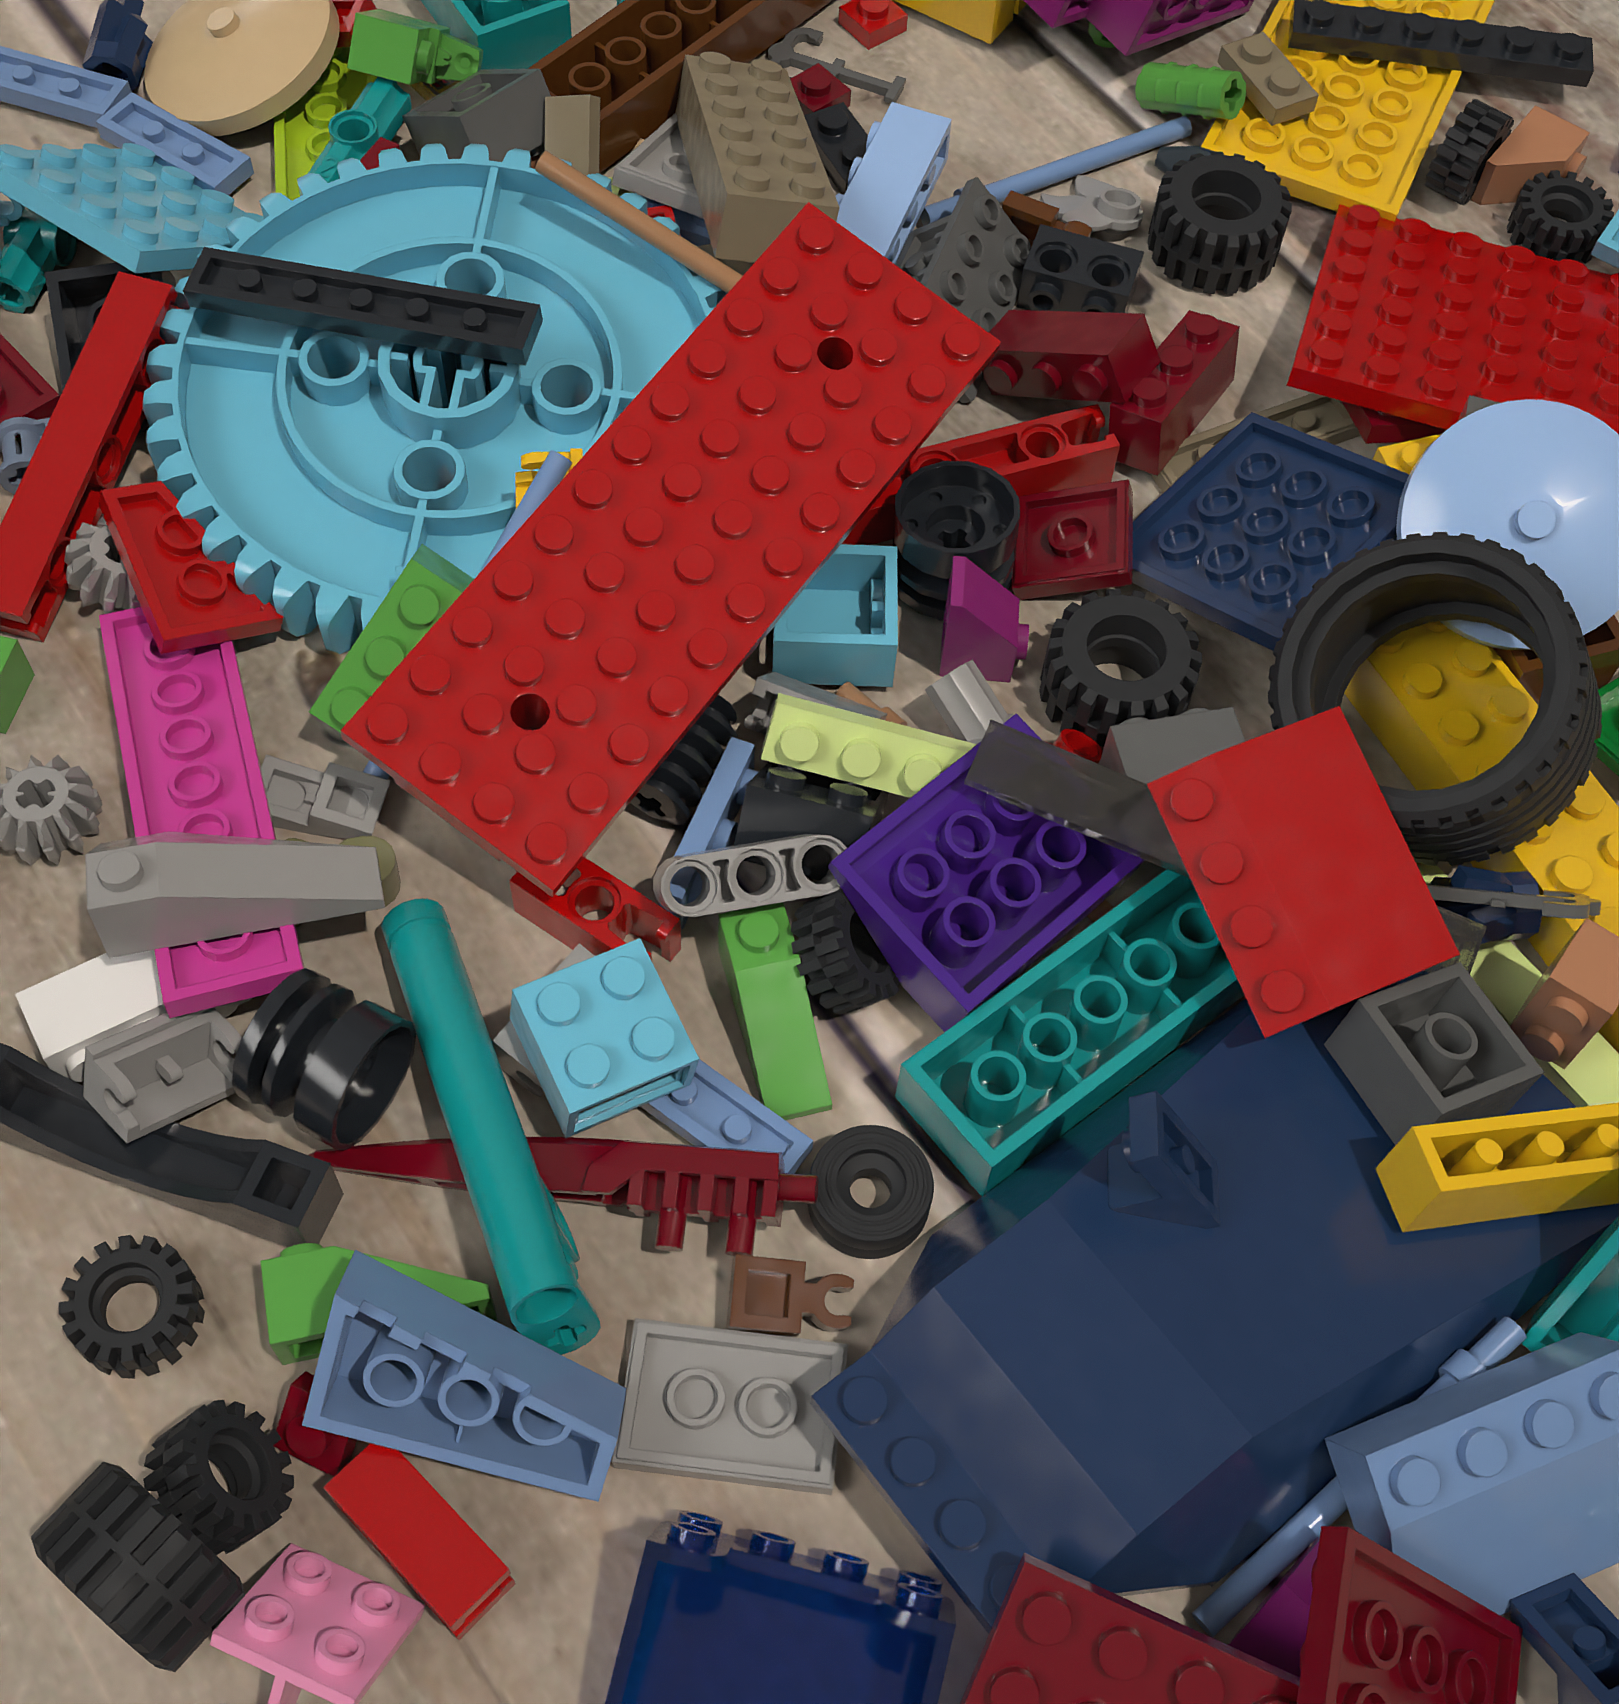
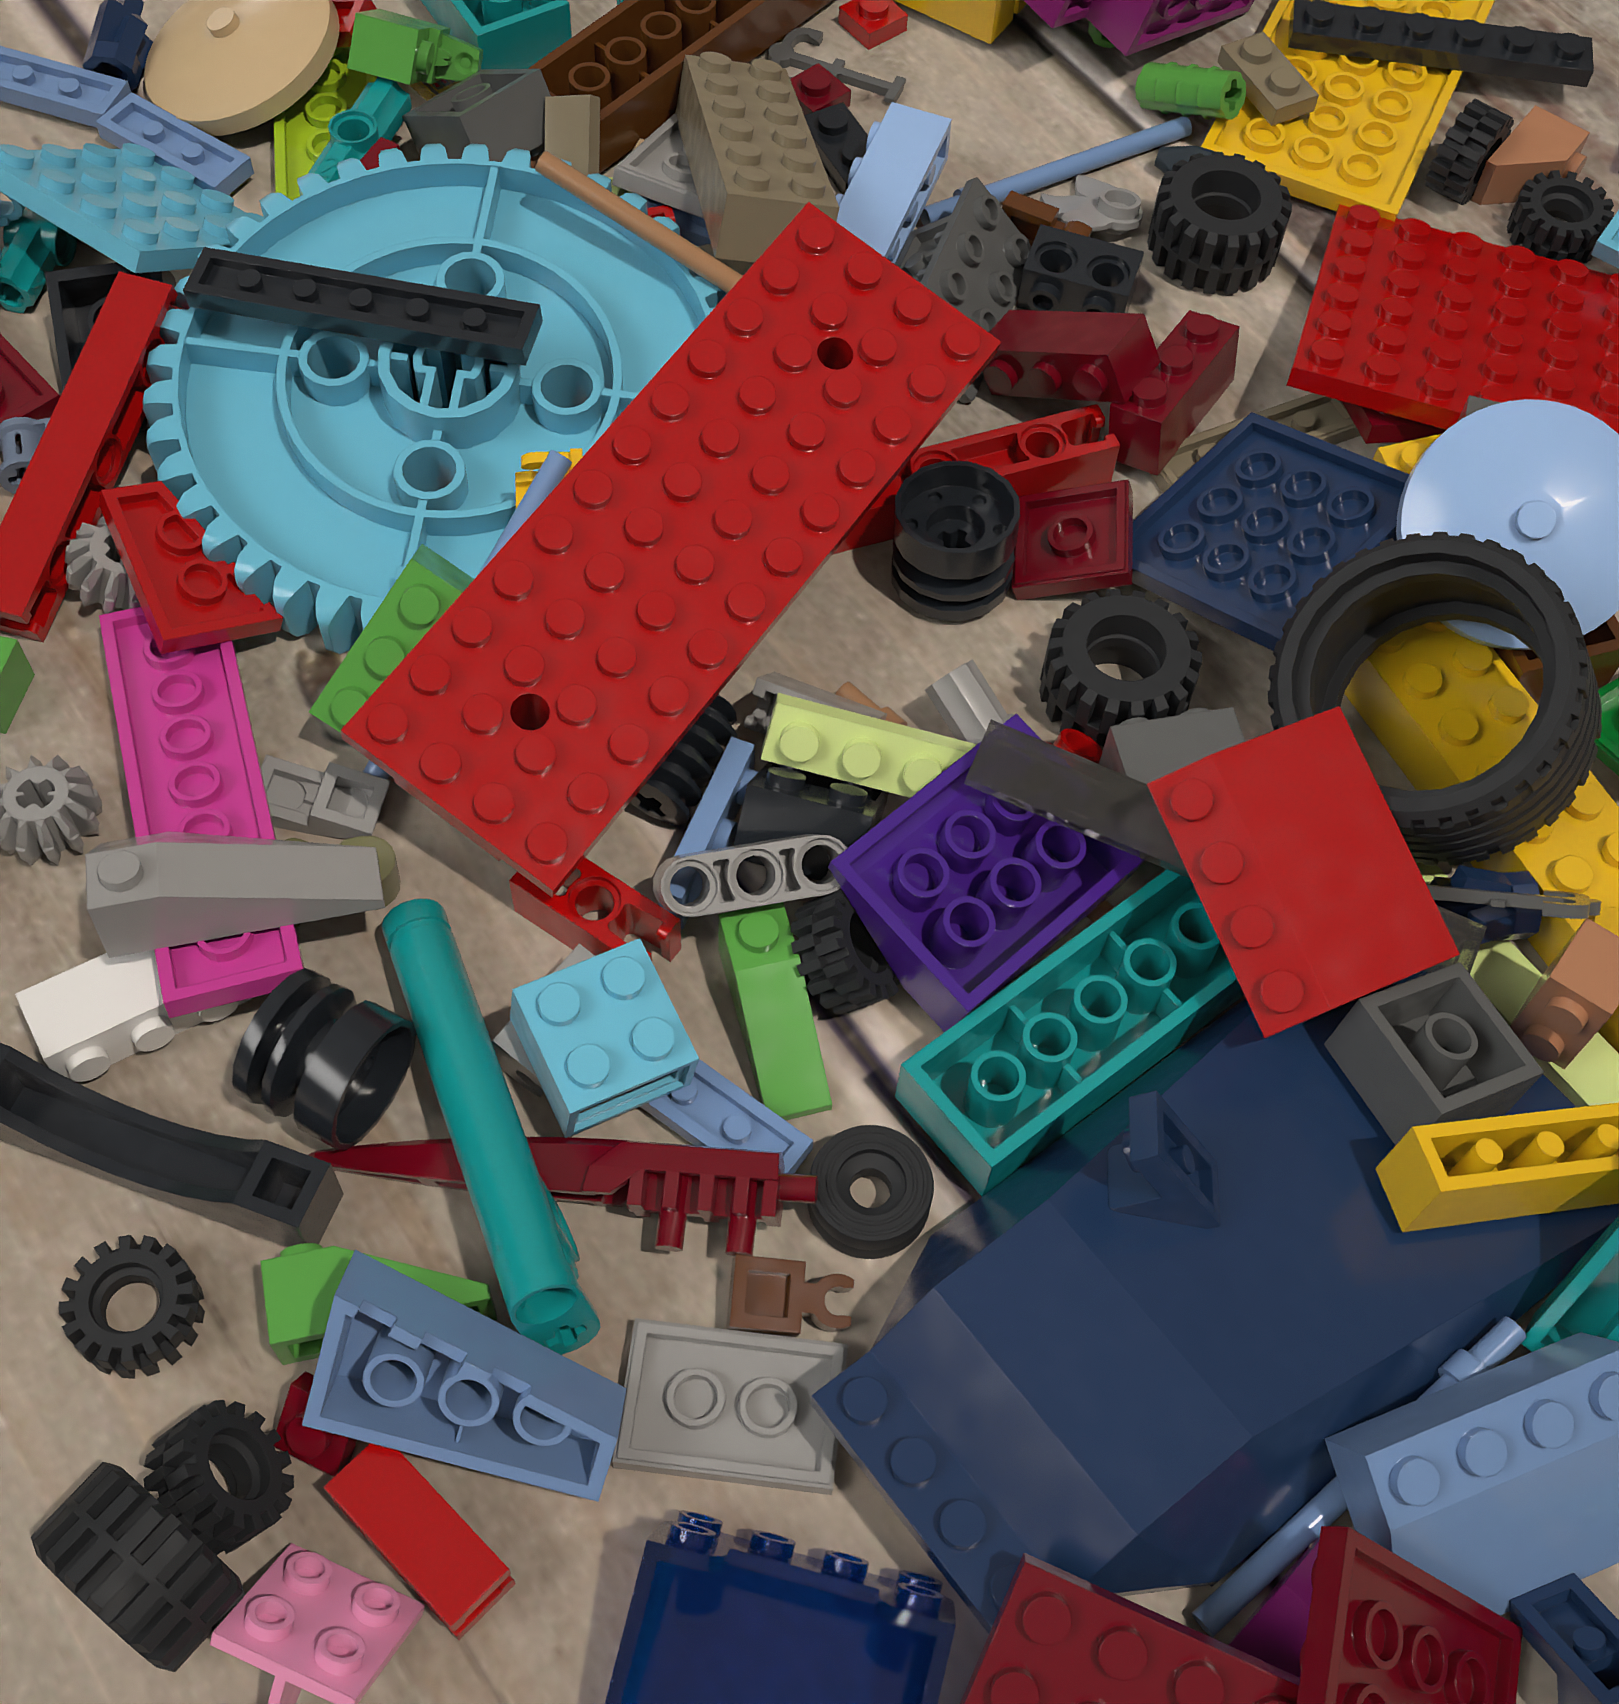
light grey hinge [83,1007,242,1143] -> none
medium azure piece [772,544,898,687] -> none
magenta slope [939,556,1029,683] -> none

